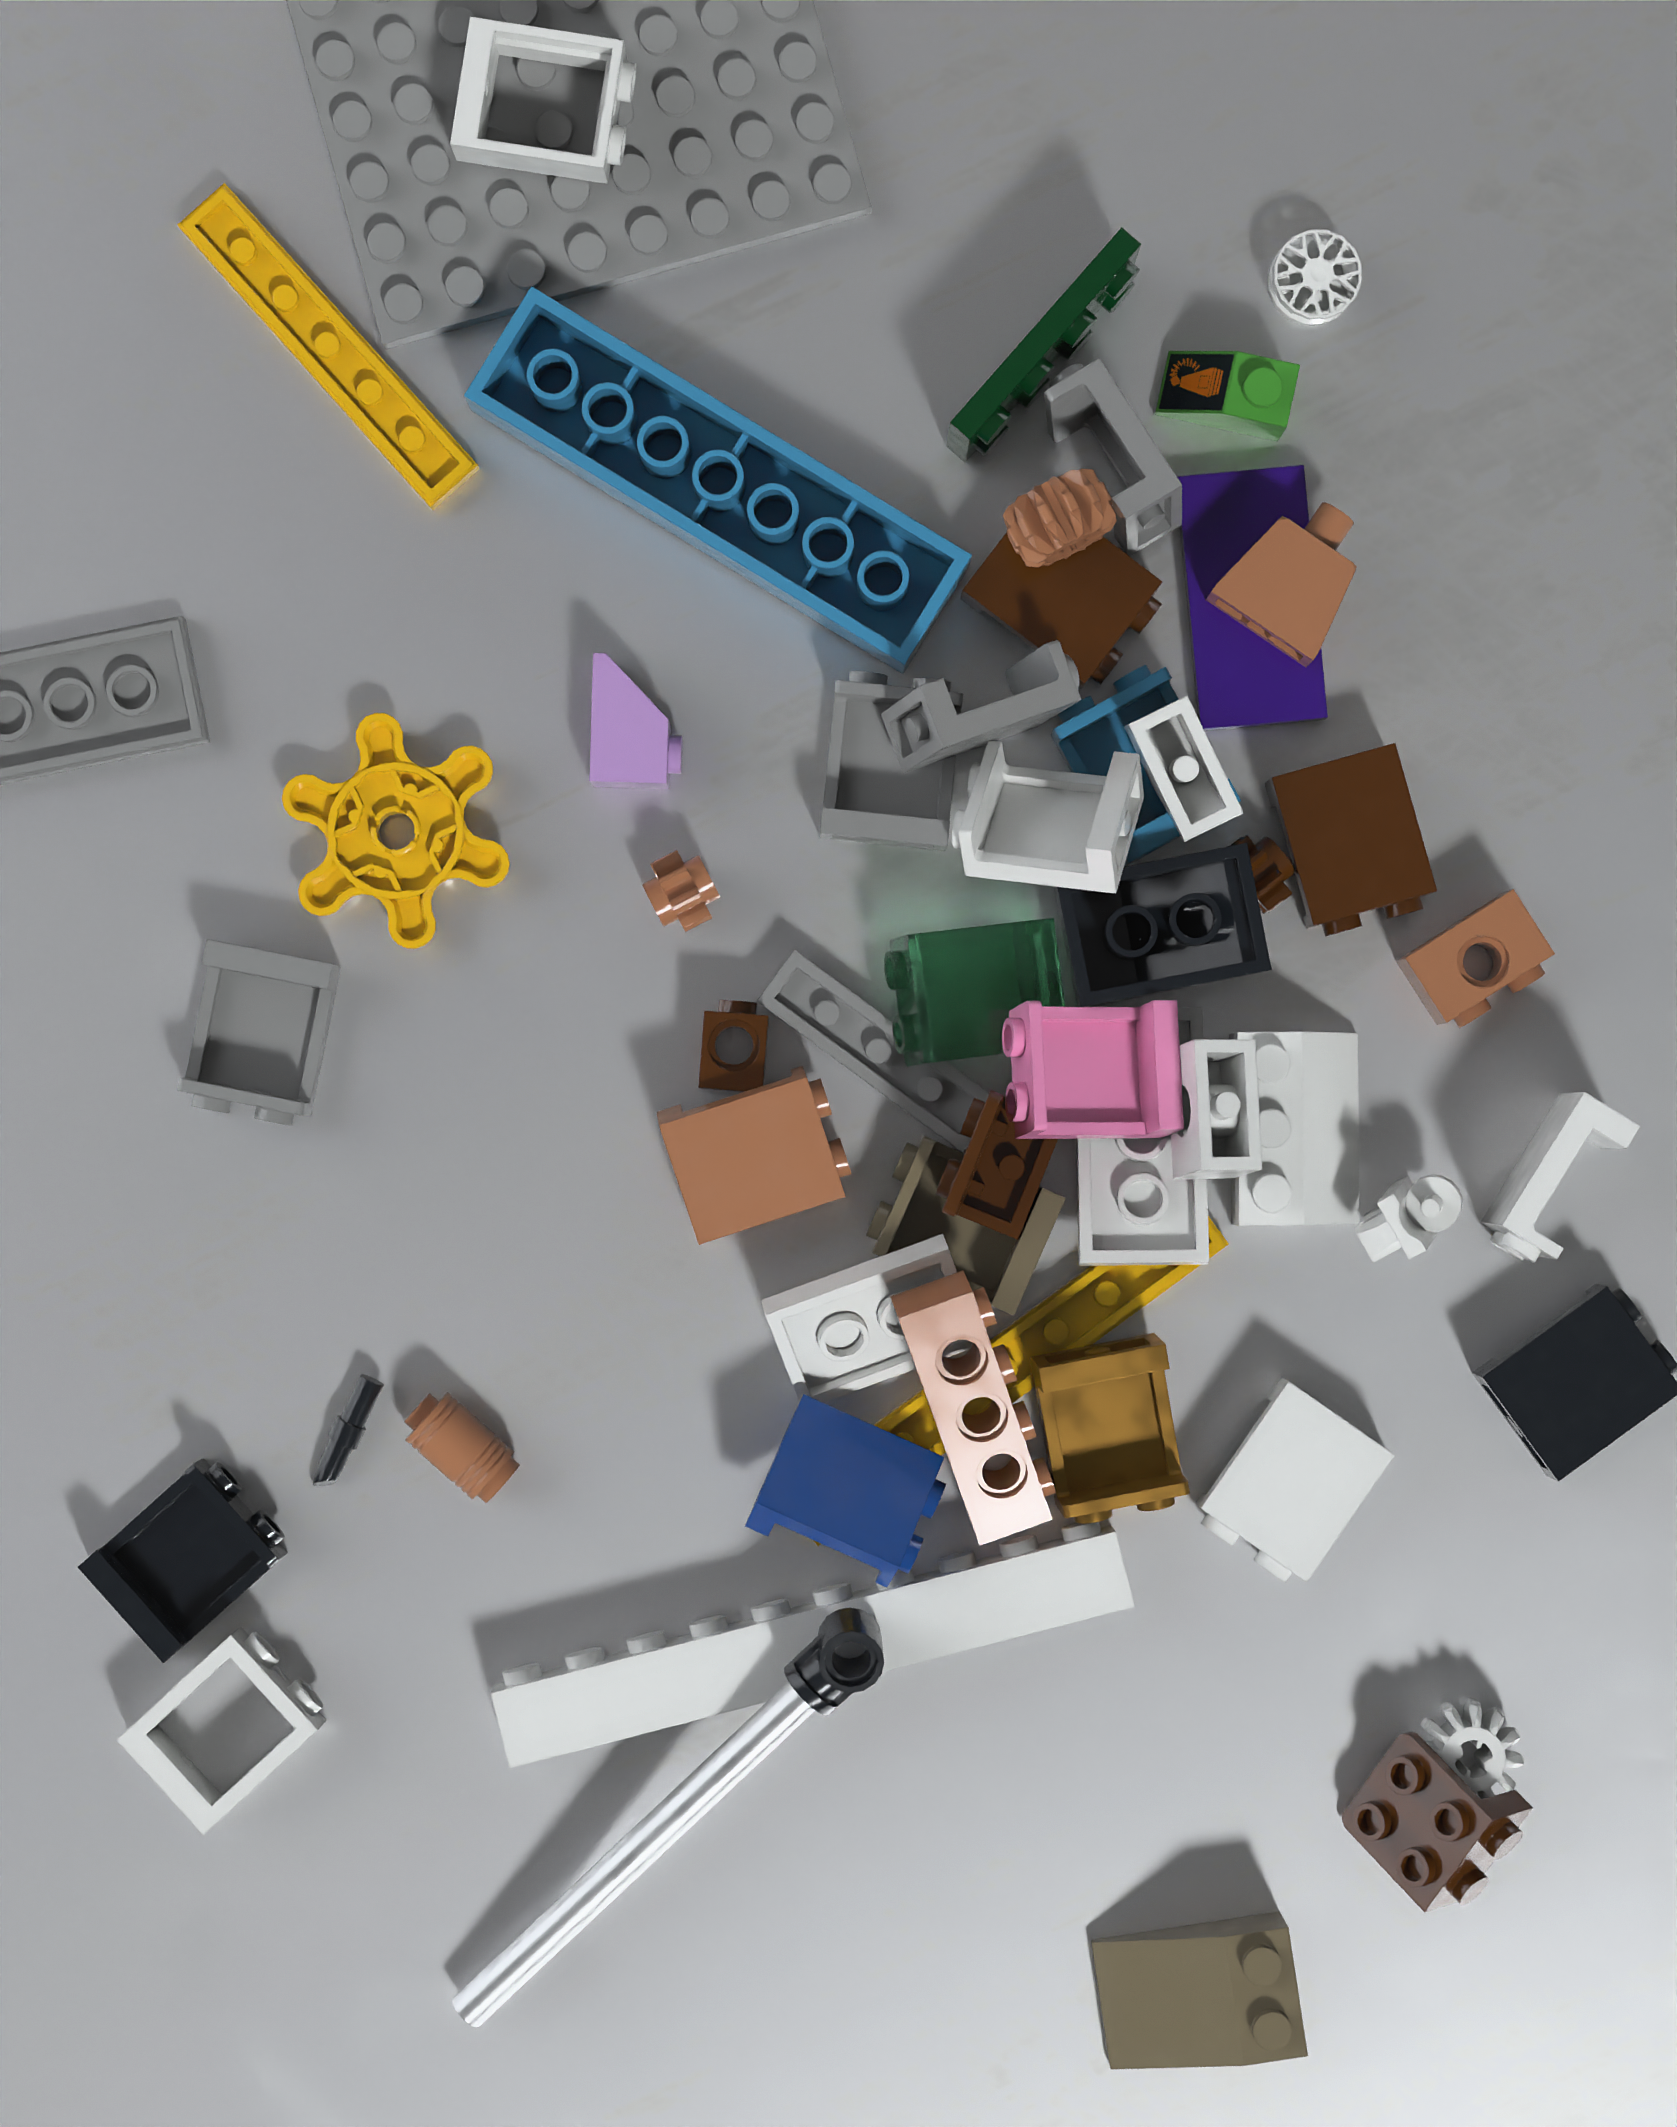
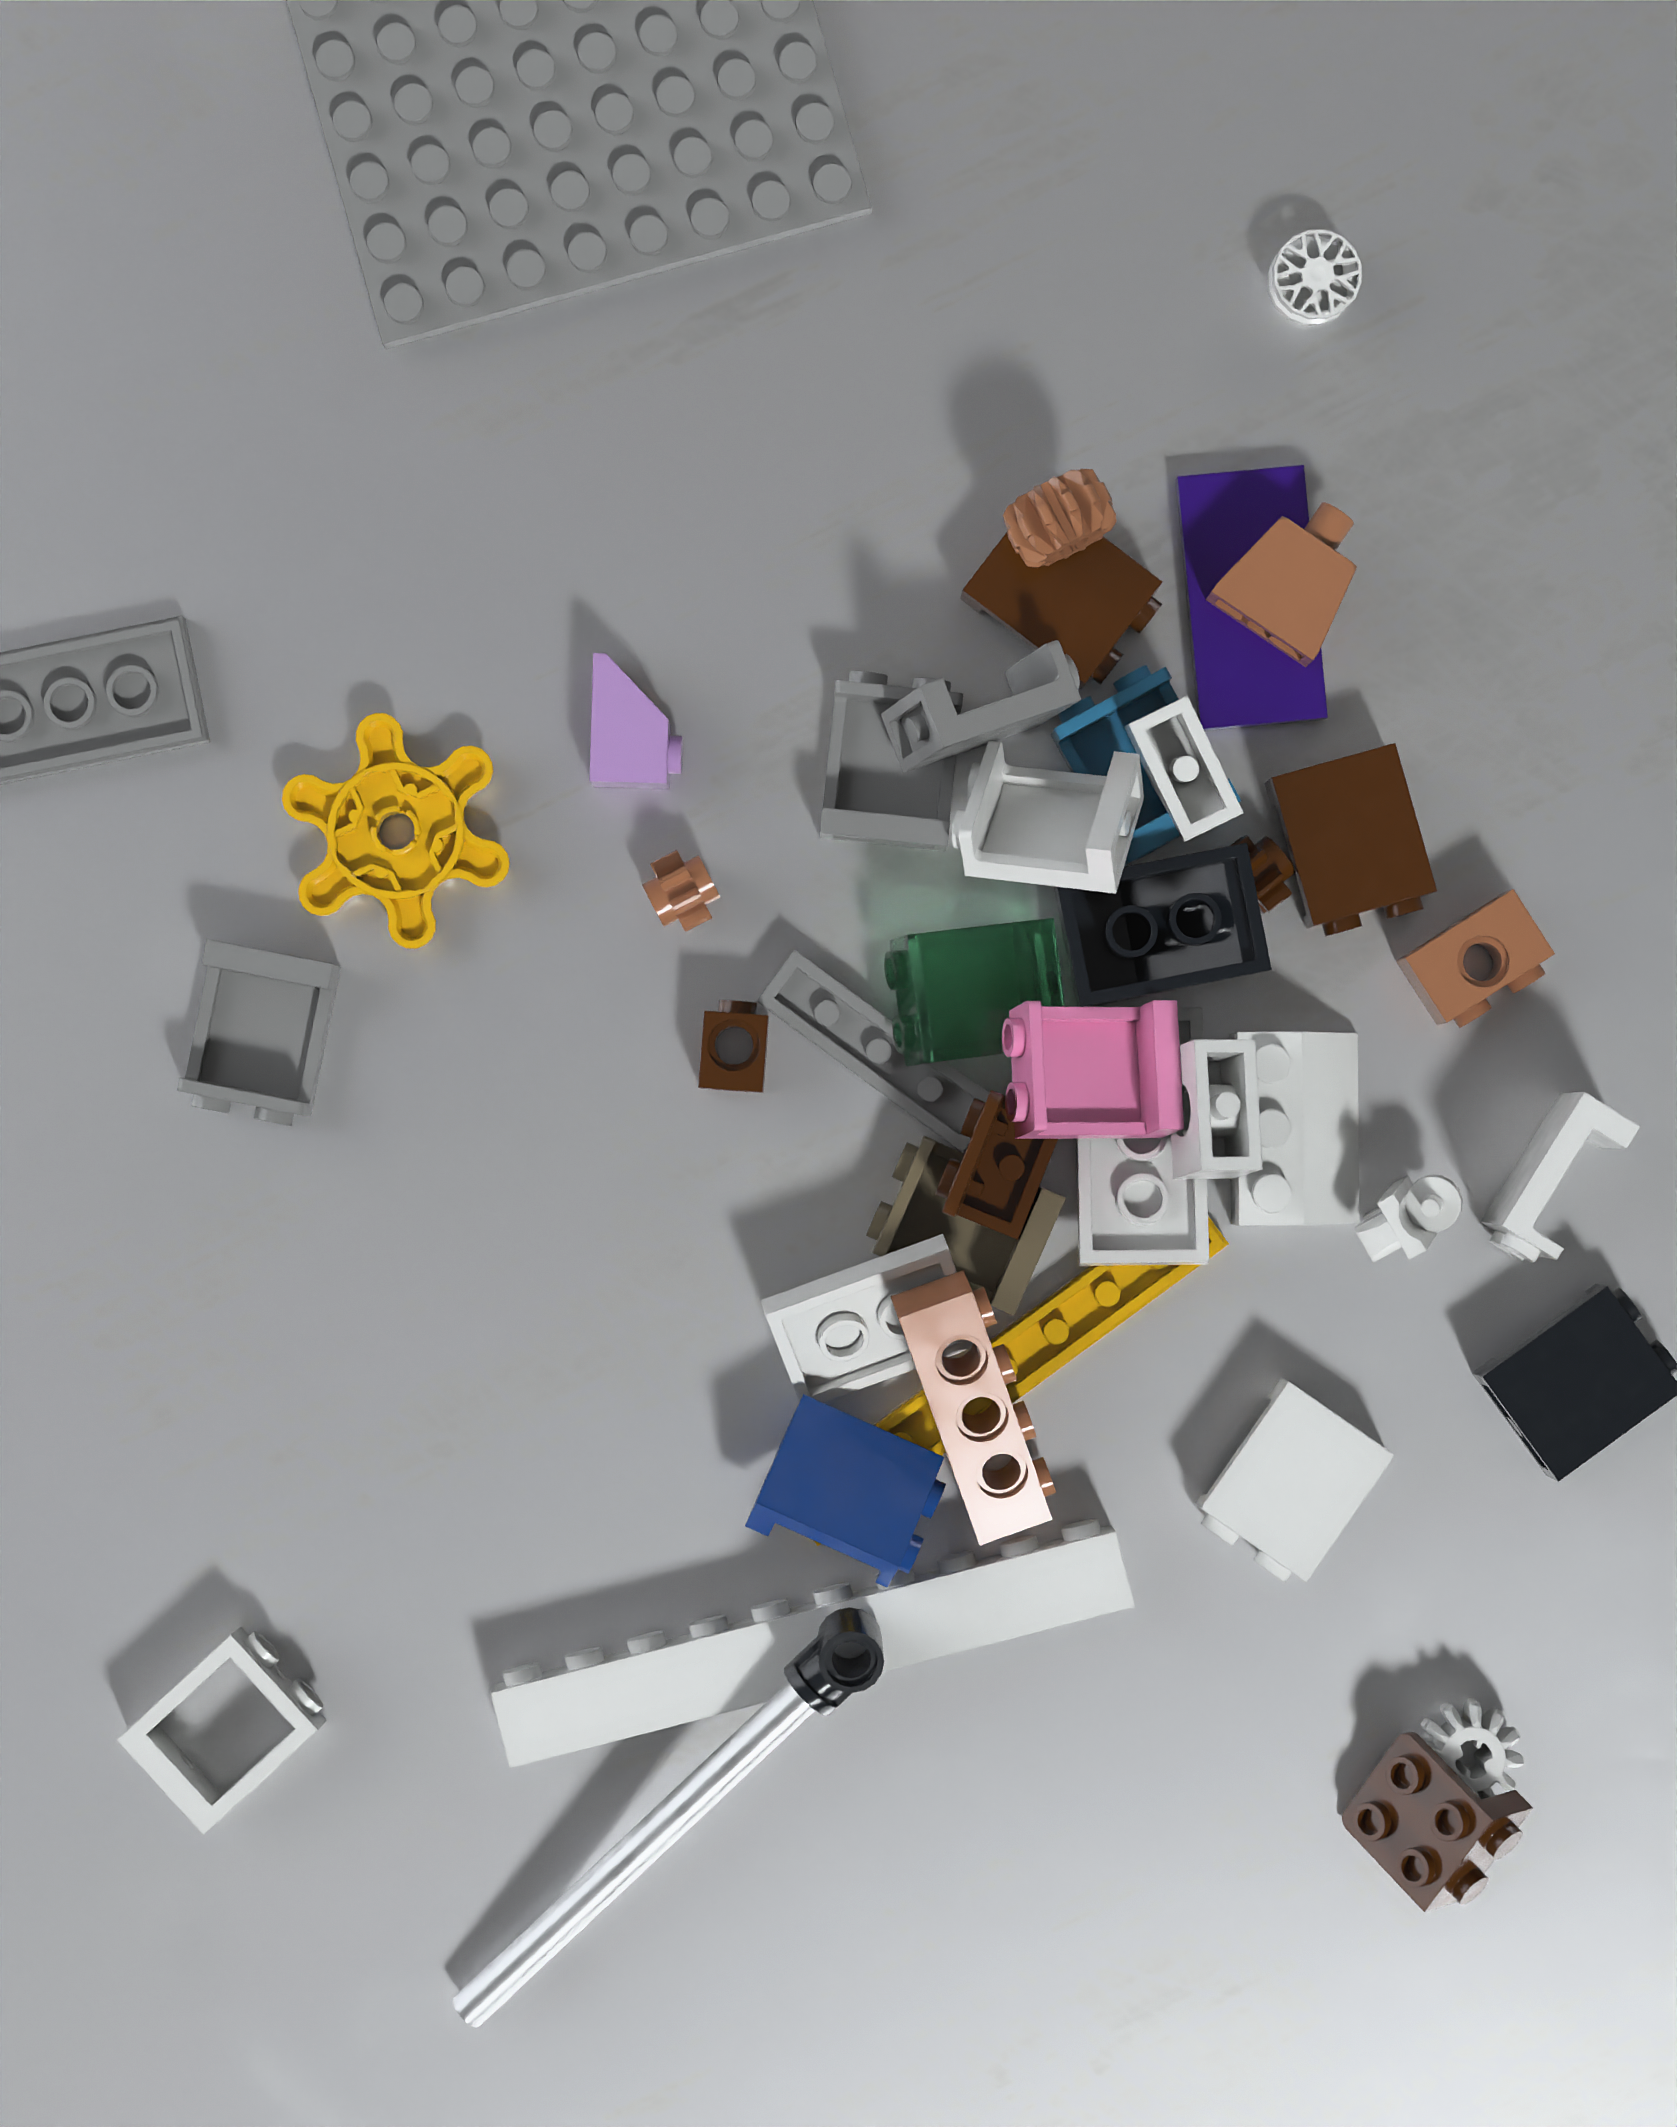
black panel [78,1458,288,1663] -> none
yellow tile [177,183,480,510] -> none
black piece [313,1374,384,1486] -> none
nougat head [404,1392,520,1503] -> none
white window [450,17,636,184] -> none
dark azure brick [464,286,972,674] -> none
nougat panel [657,1066,851,1245] -> none
dark green plate [946,227,1141,462] -> none
pearl gold panel [1030,1333,1190,1524] -> none
light grey panel [1044,358,1182,556] -> none
dark tan slope [1091,1911,1308,2069] -> none
bright green slope [1154,351,1300,442] -> none

